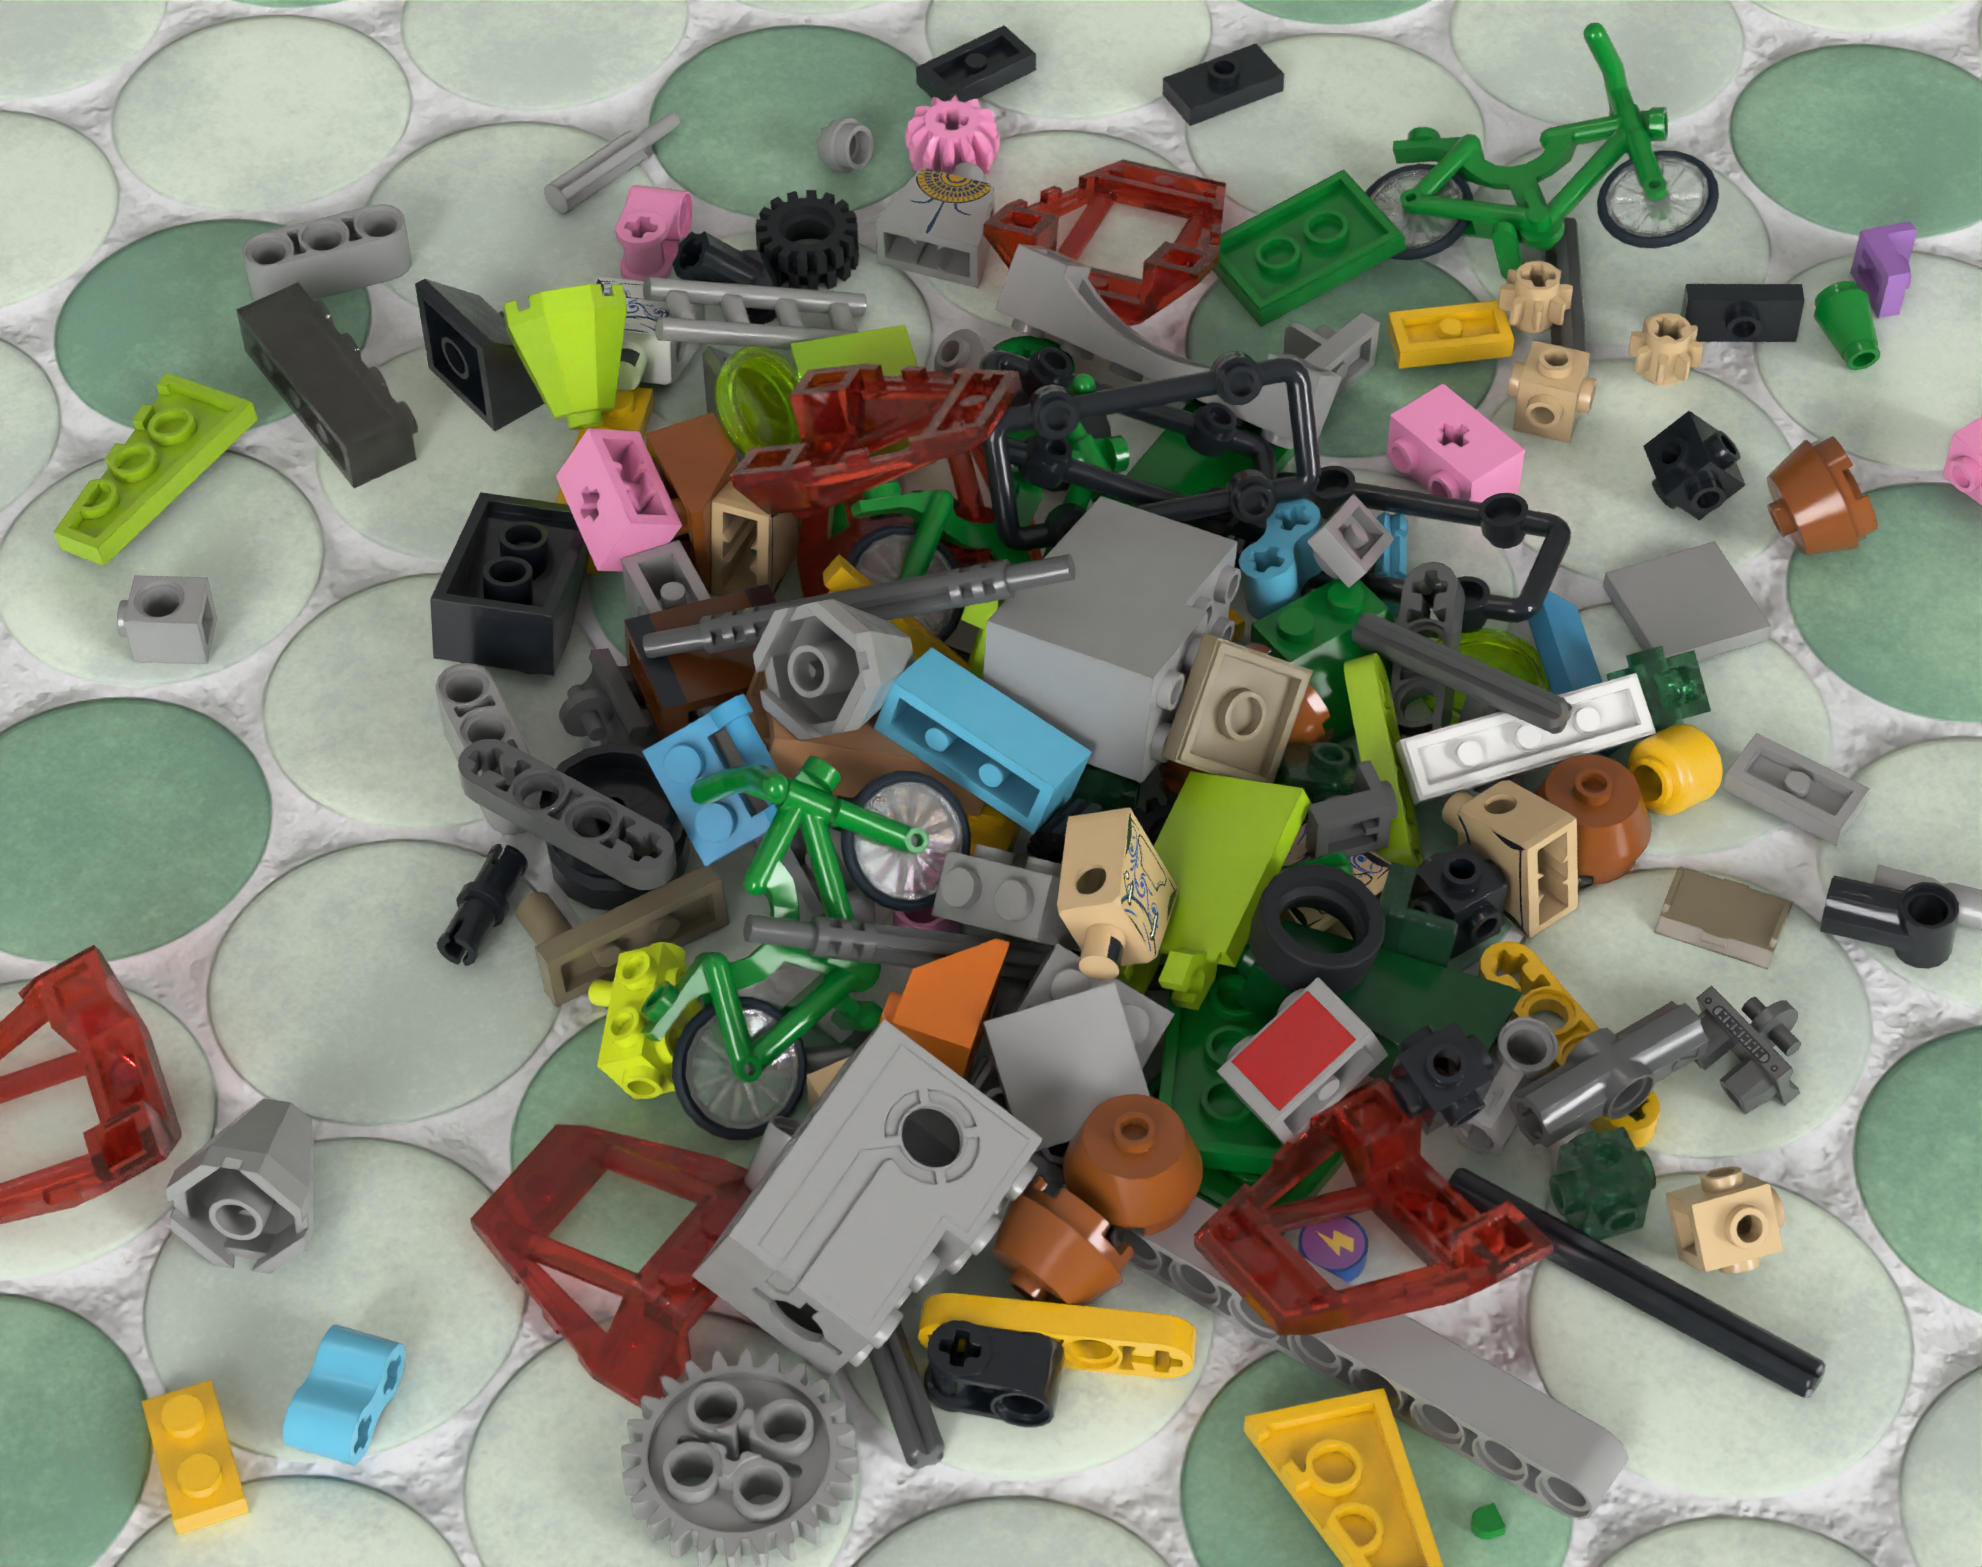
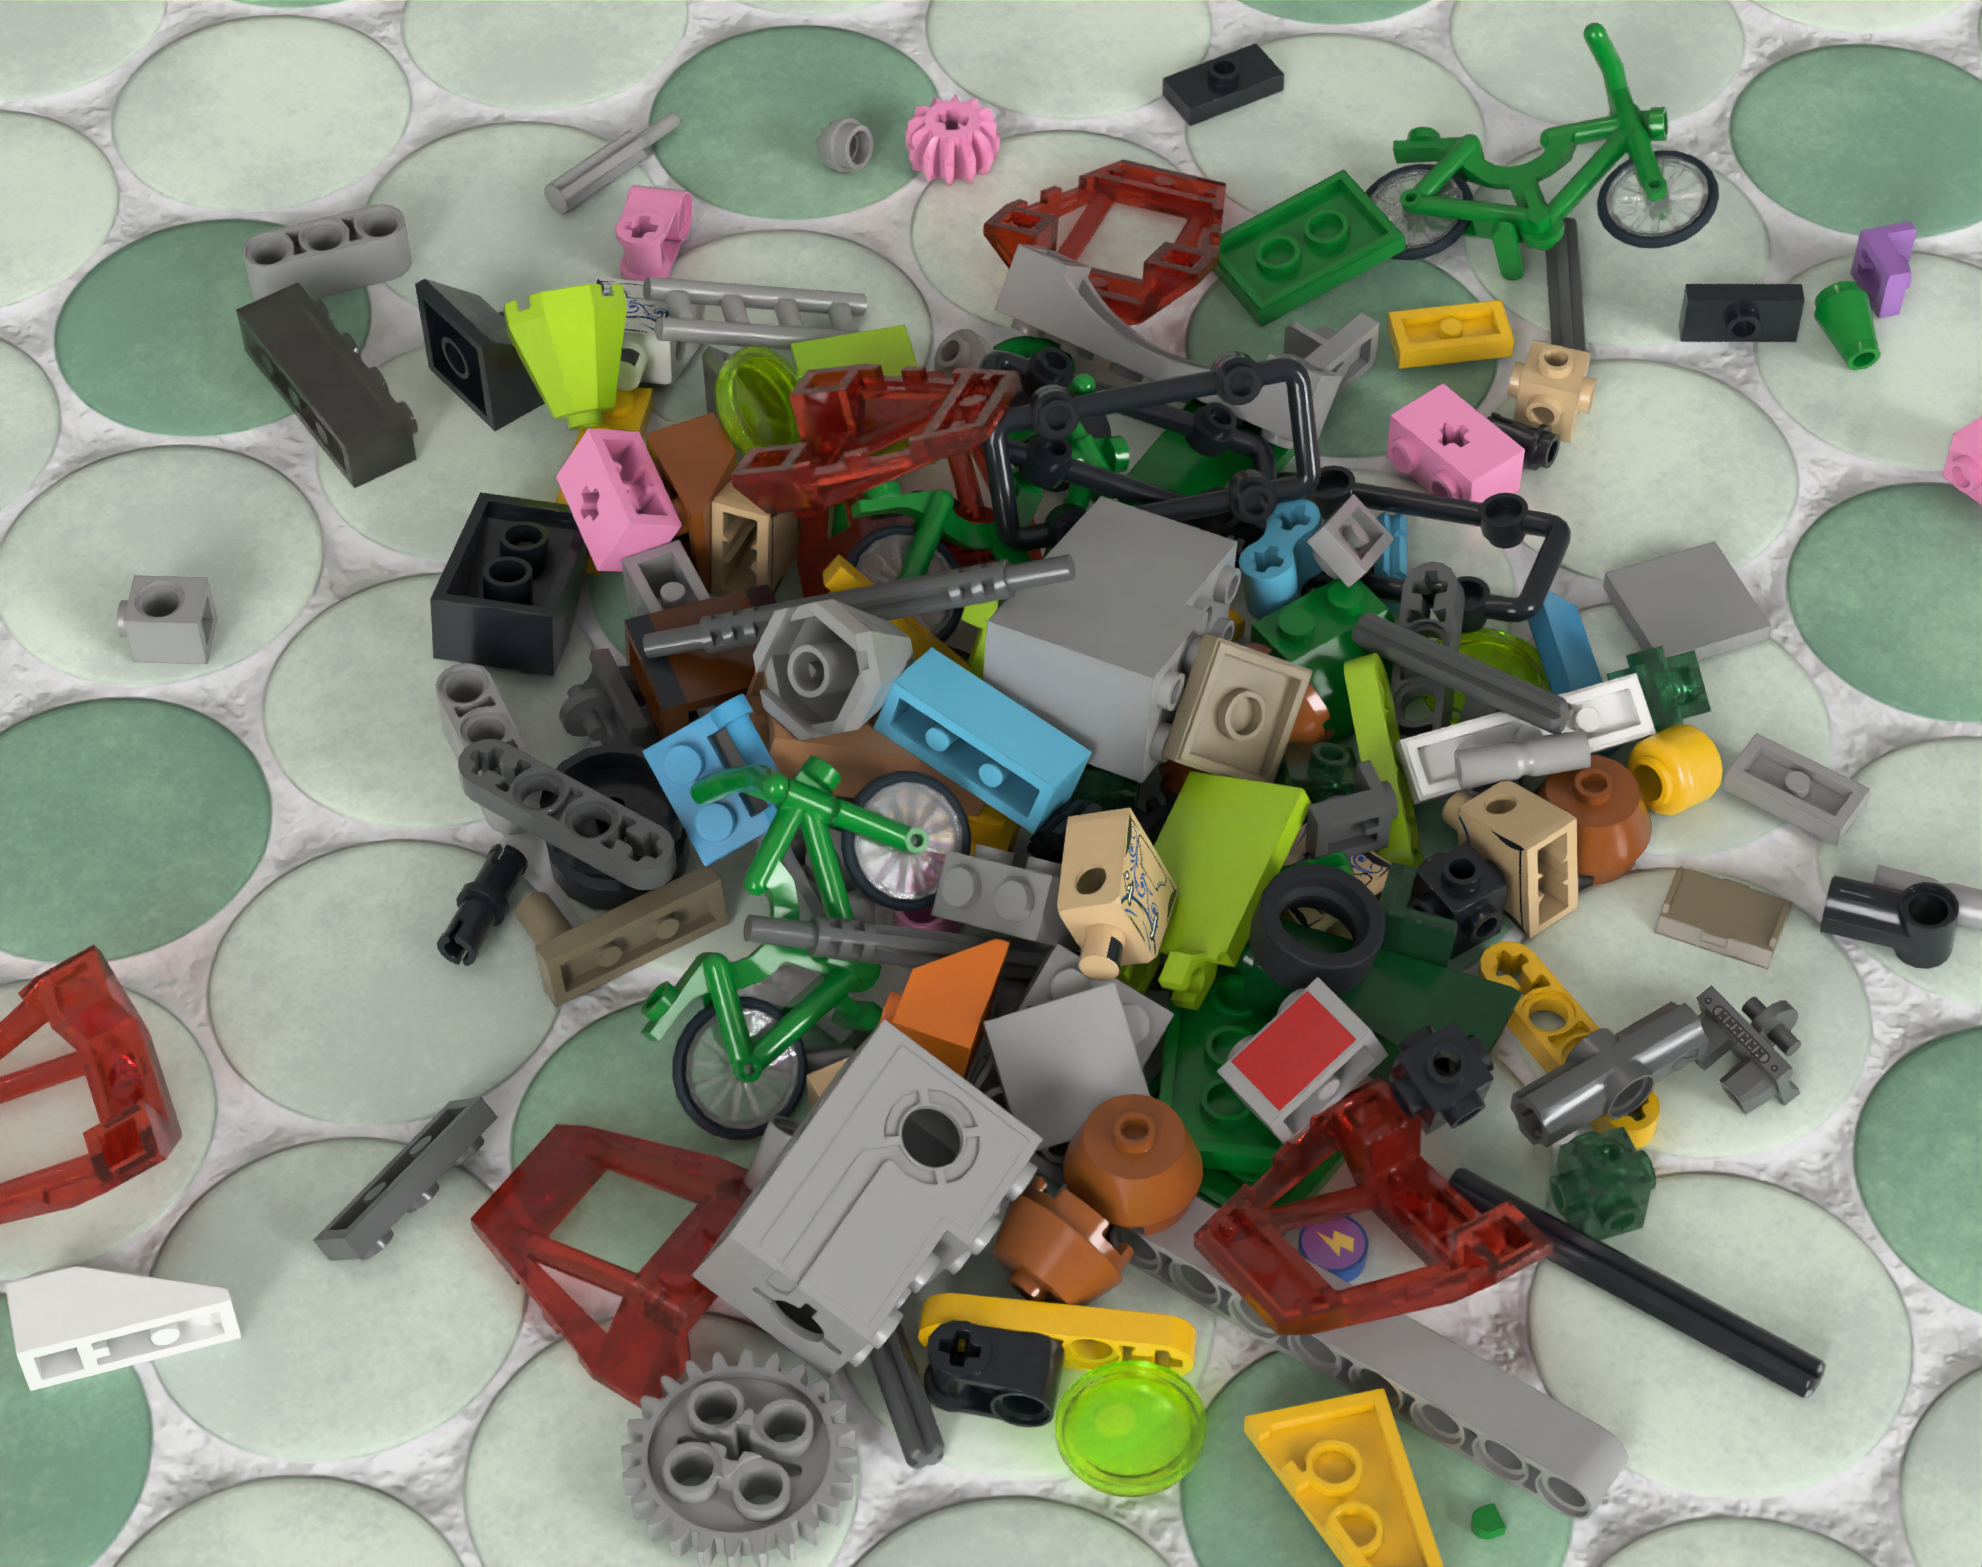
lime wing [53,372,258,566] -> none
yellow plate [141,1380,249,1535] -> none
light grey cone [166,1099,314,1274] -> none
medium azure axle [283,1325,406,1465] -> none
neon yellow brick [588,942,702,1100] -> none
black piece [672,231,779,324] -> none
black tyre [755,190,859,290] -> none
light grey torso [876,162,995,288] -> none
black plate [916,25,1036,102] -> none
light grey piece [1448,1017,1558,1156] -> none
tan gear [1498,261,1573,333] -> none
tan gear [1628,313,1704,385] -> none
black brick [1643,411,1746,520] -> none
tan brick [1665,1167,1785,1273] -> none
dark orange cone [1767,436,1878,555] -> none
none -> white slope [5,1266,241,1391]
none -> dark grey plate [313,1097,498,1261]
none -> clear neon green piece [1055,1360,1207,1498]
none -> light grey piece [1454,730,1591,789]
none -> black pin [1487,412,1560,470]

